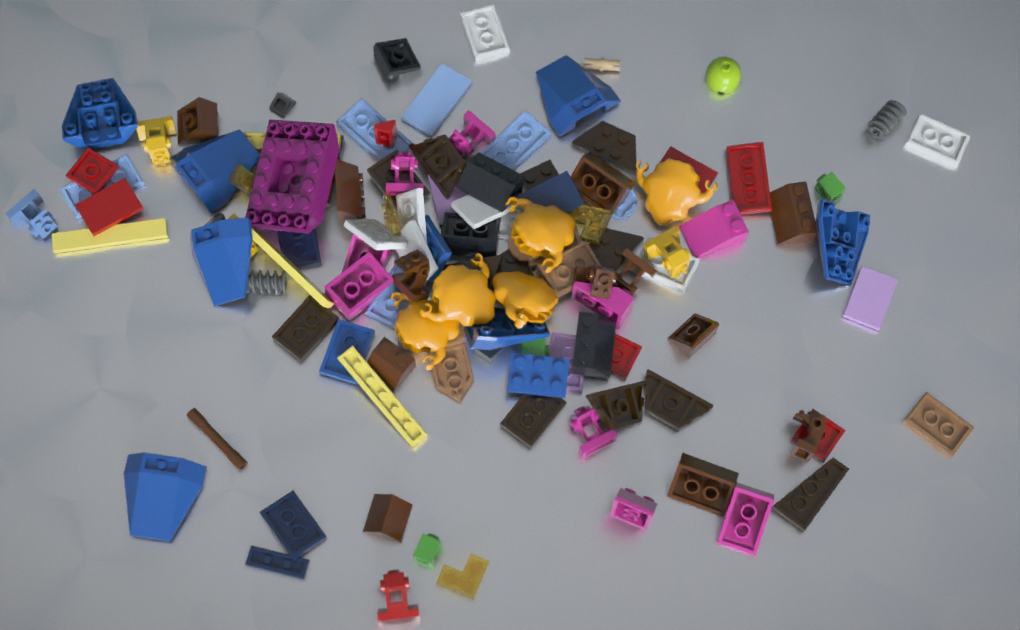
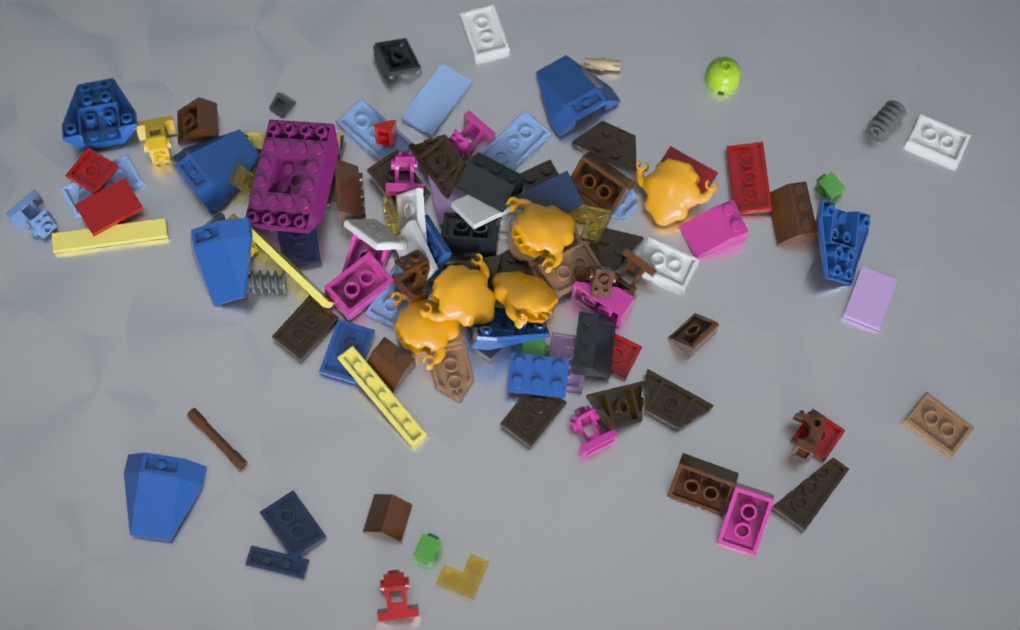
dark pink slope [610,488,657,530] -> none
yellow tile [643,227,690,279] -> none

